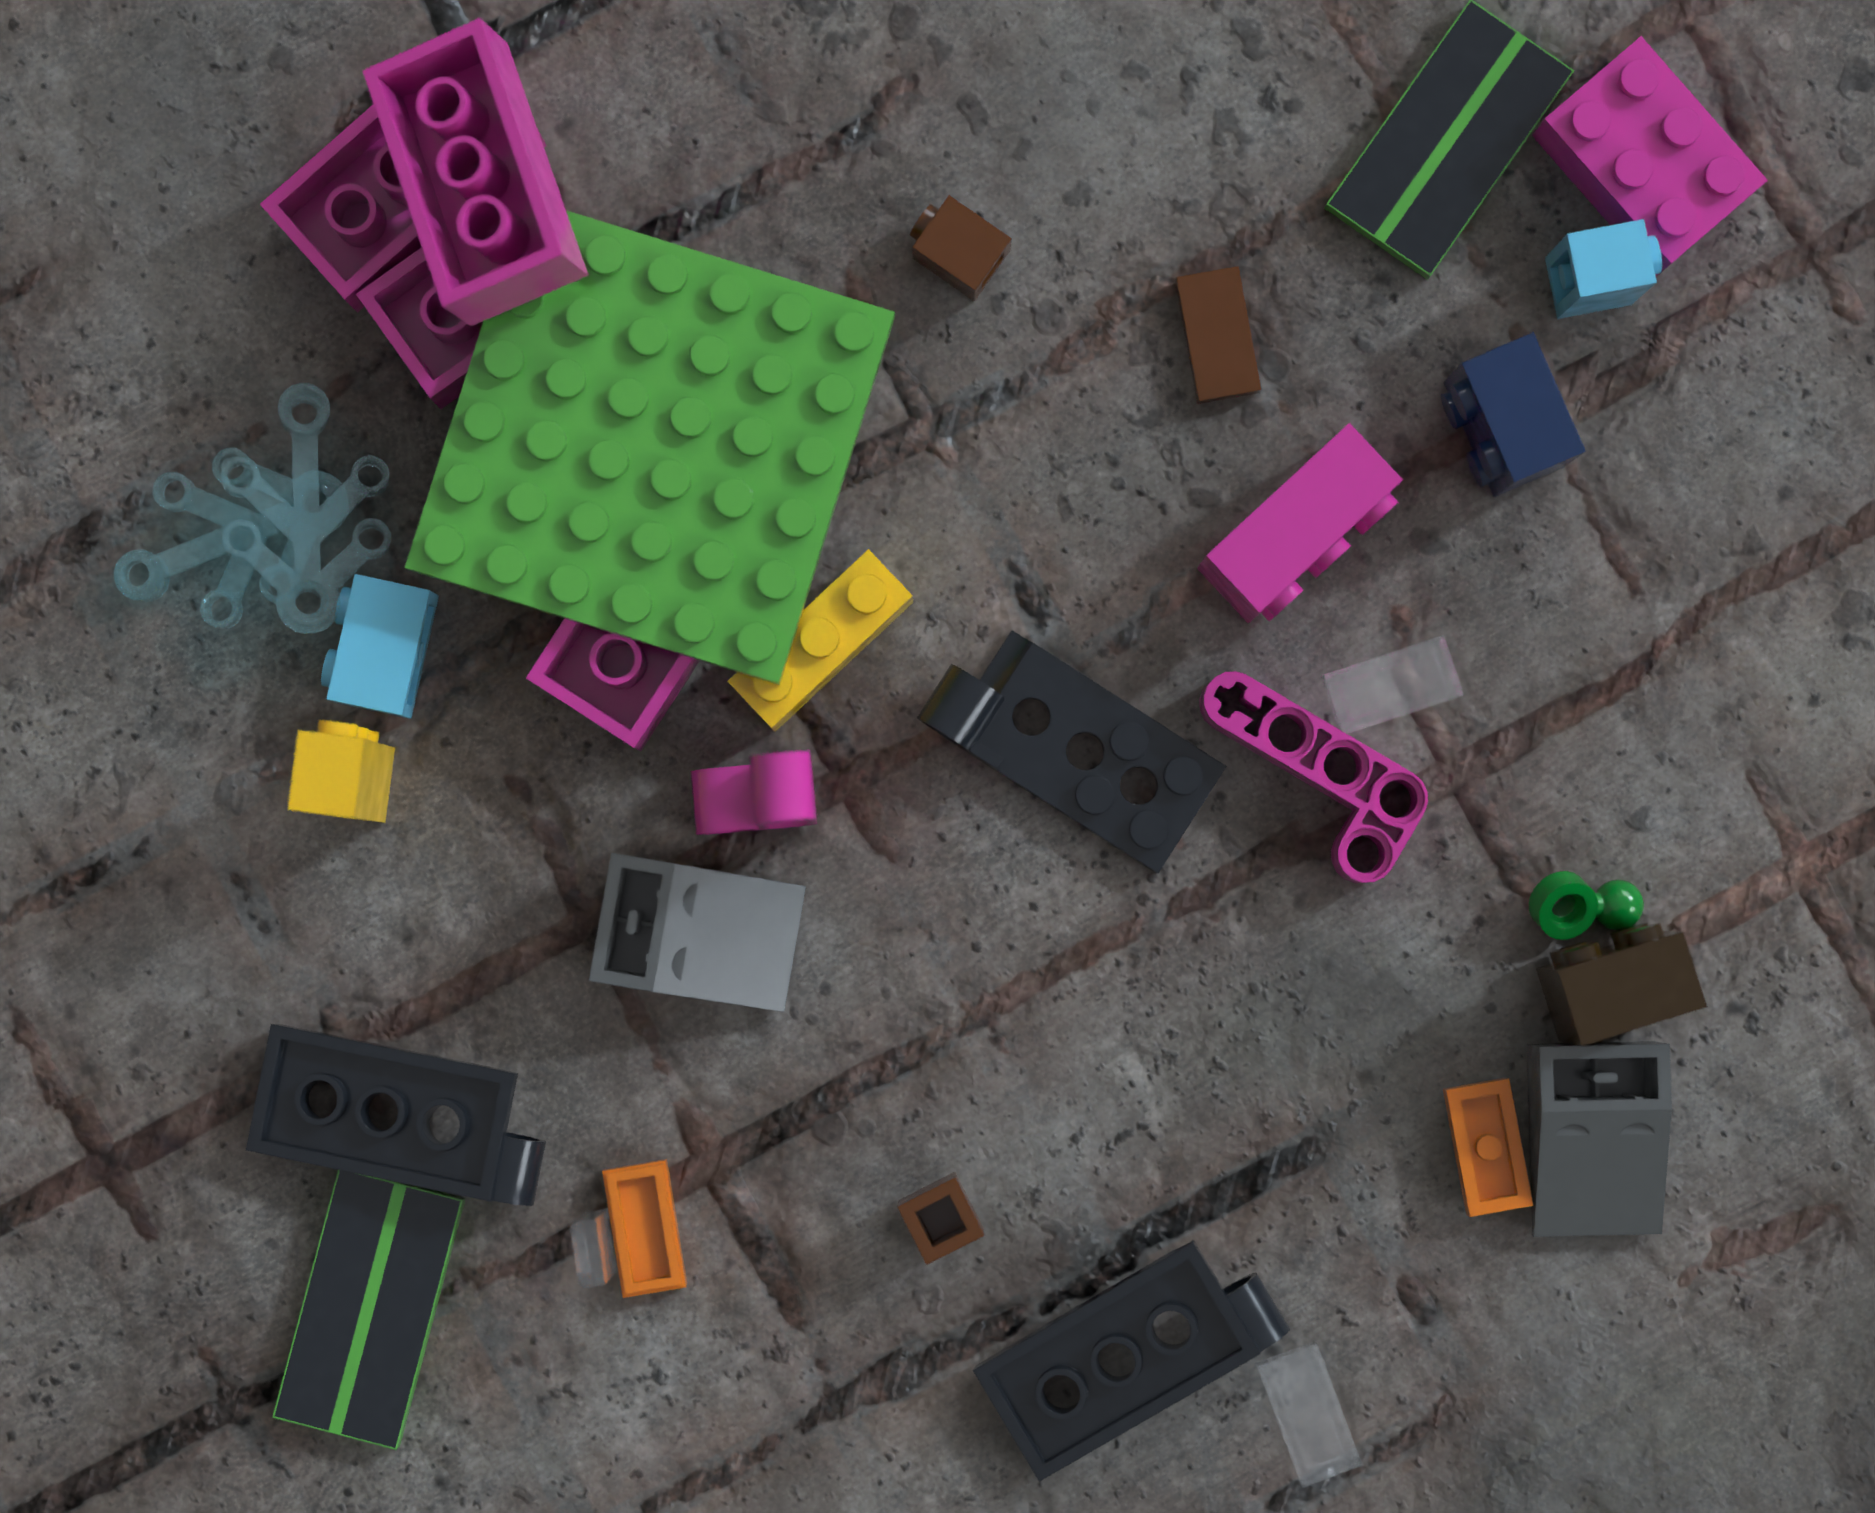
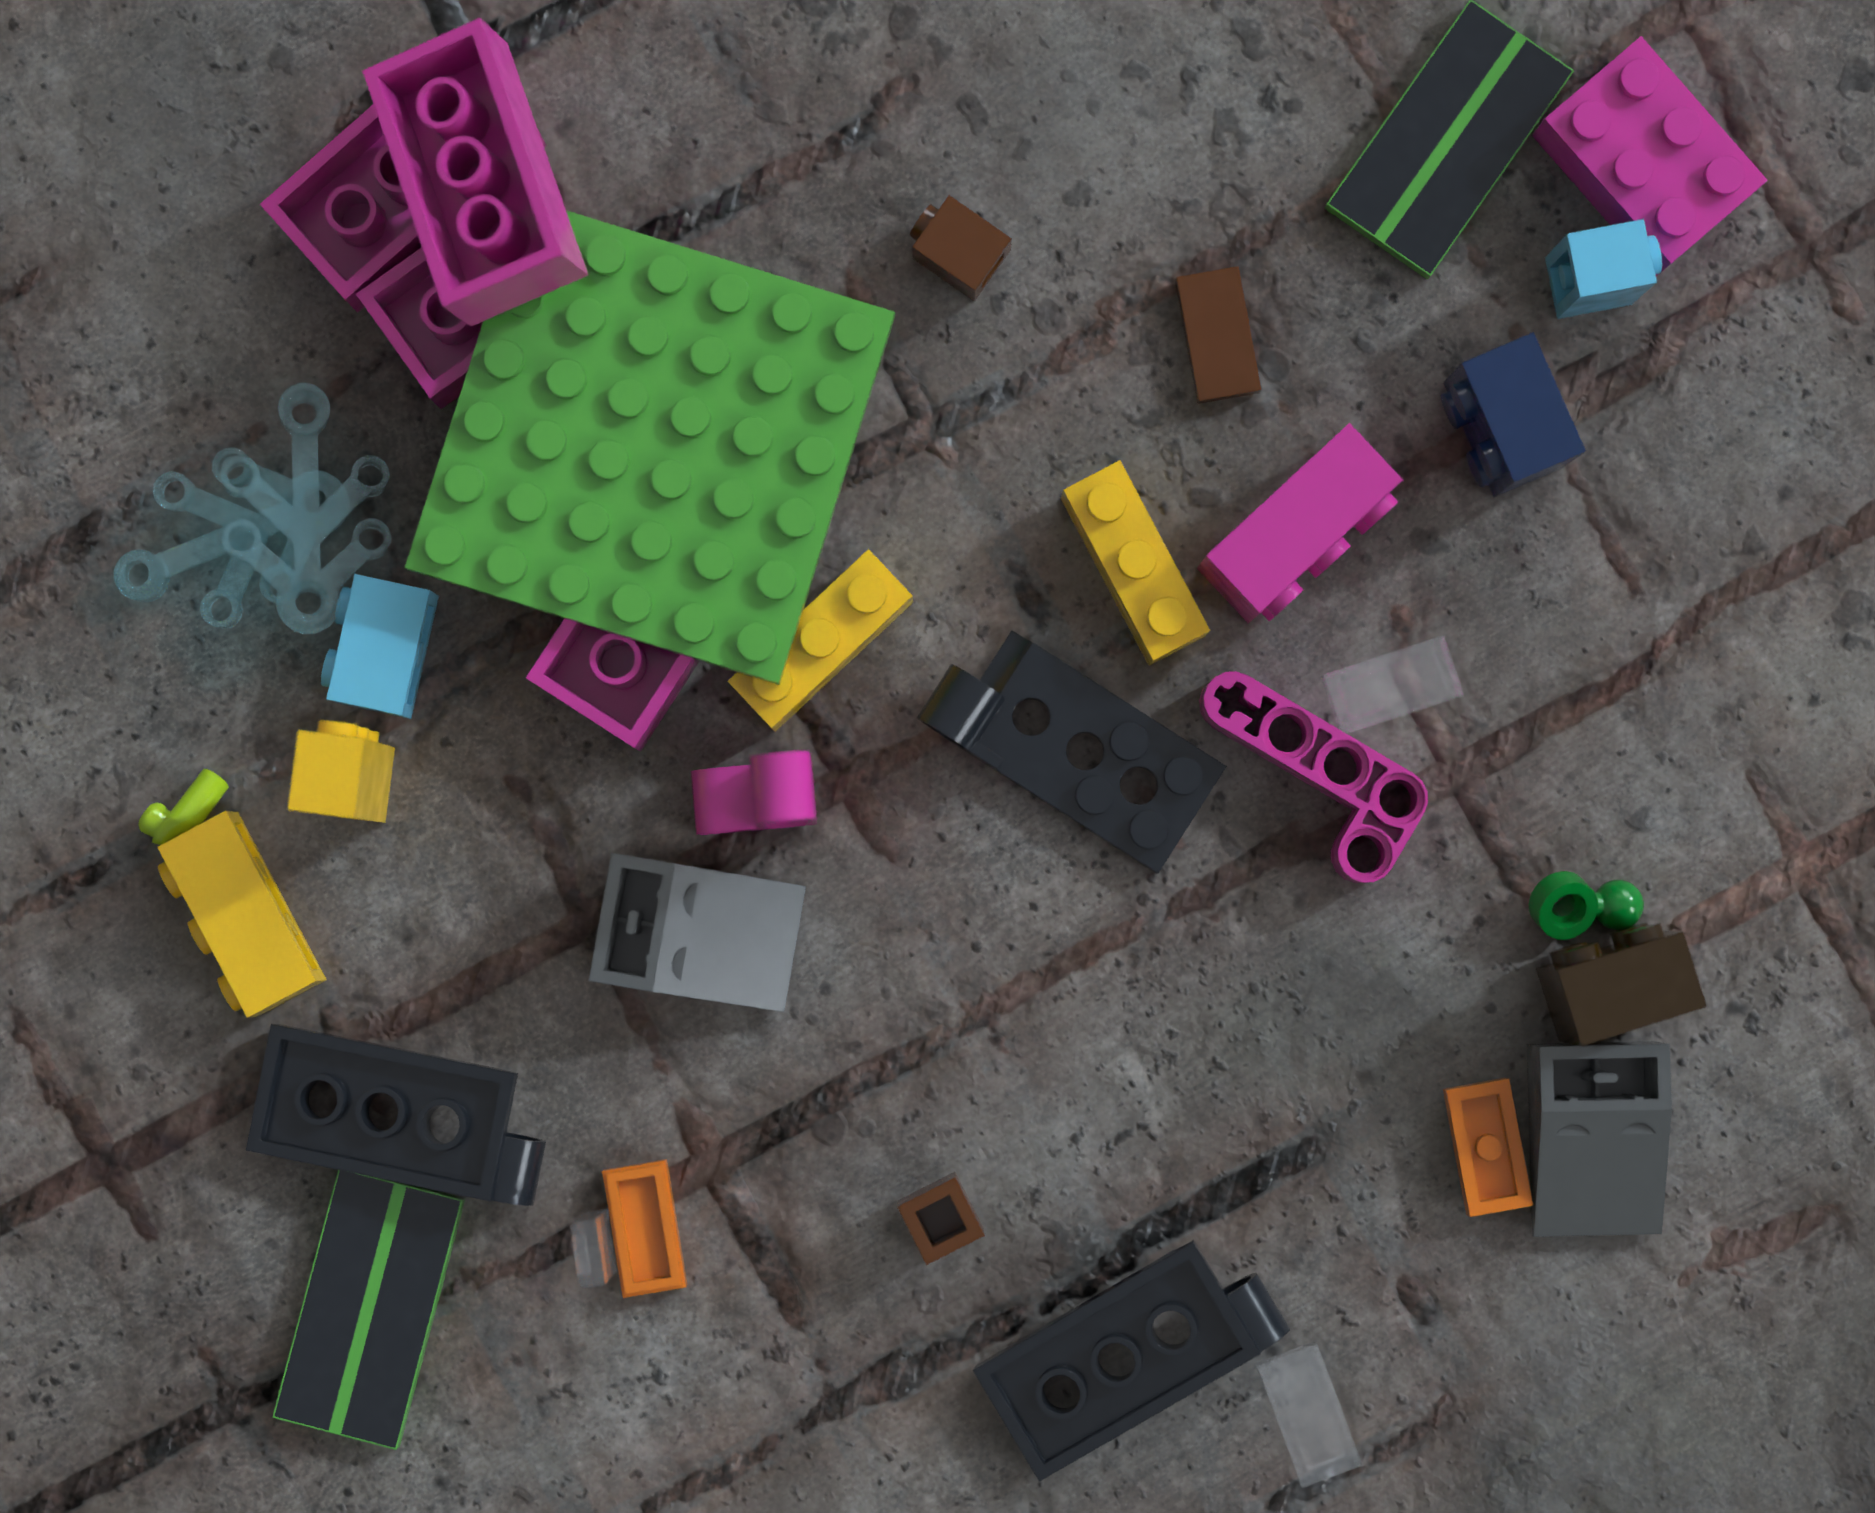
none -> lime arm [138,768,229,846]
none -> yellow brick [157,810,327,1018]
none -> yellow brick [1061,460,1210,666]

